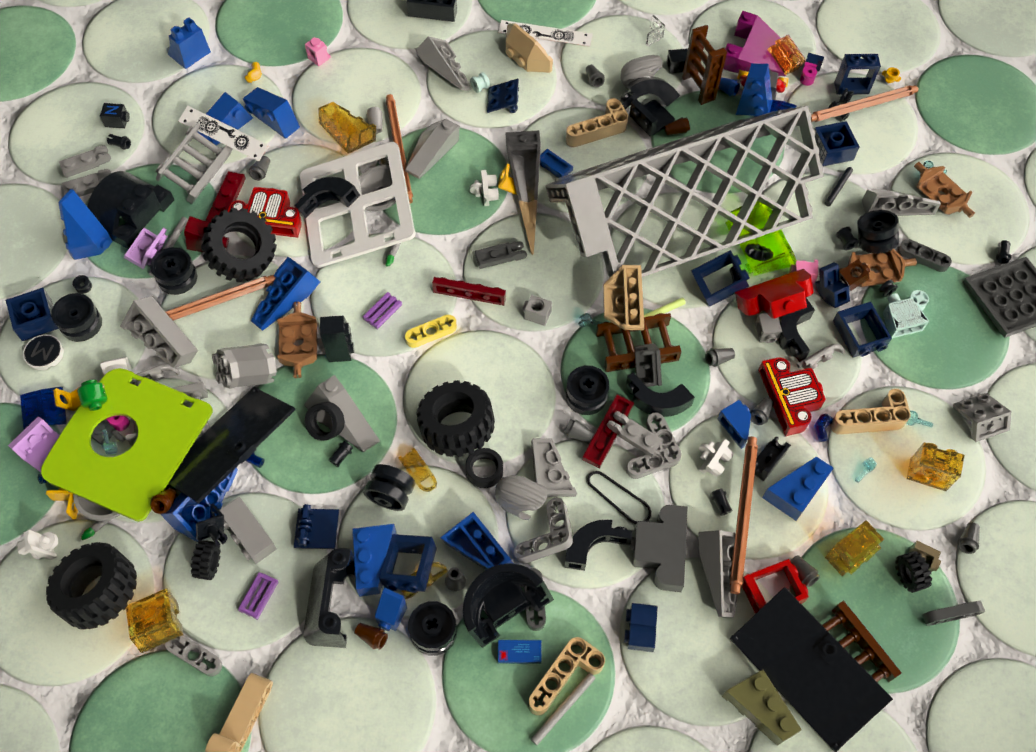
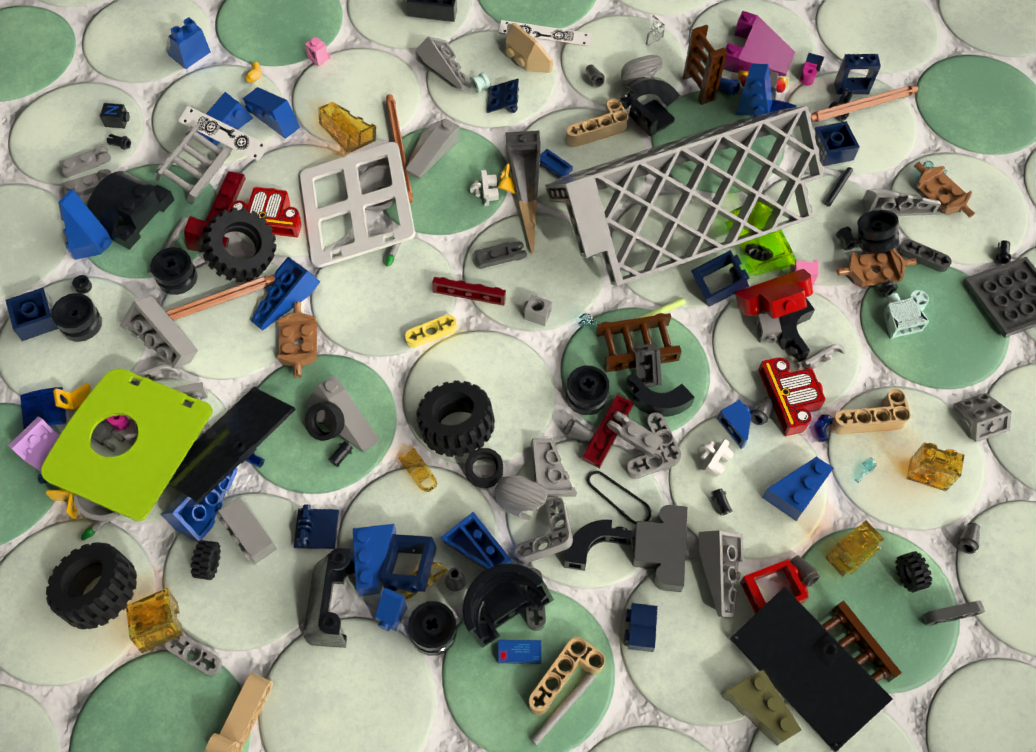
white hips [17,530,58,560] -> none
tile [23,335,64,371] -> none
green head [77,380,107,411] -> none
white piece [100,357,131,376] -> none
clear light blue hand [102,430,117,455] -> none
lavender bracket [124,227,167,269] -> none
reddish brown cone [151,488,177,514] -> none
black bracket [196,504,228,546] -> none
light grey brick [212,343,277,389] -> none
medium lavender tile [238,572,279,620] -> none
dark grey cone [249,156,270,181] -> none
black arch [294,177,360,219] -> none
black wedge [320,315,355,362] -> none
reddish brown cone [354,623,388,650] -> none
medium lavender tile [363,292,402,330] -> none
black wheel [363,464,416,511] -> none
light grey cone [366,107,383,134] -> none
tan wedge [603,265,644,330] -> none
reddish brown cone [664,117,690,136] -> none
black brick [666,48,688,74] -> none
dark grey cone [705,348,735,367] -> none
nougat piece [730,436,758,594] -> none
black hinge [755,437,791,481] -> none
clear orange hinge [768,34,806,75] -> none
dark blue brick [815,262,850,308] -> none
dark blue window [833,302,892,358] -> none
reddish brown brick [839,259,870,291] -> none
yellow plate [882,67,901,83] -> none
clear light blue hand [907,410,933,428] -> none
dark tan bracket [908,541,941,572] -> none

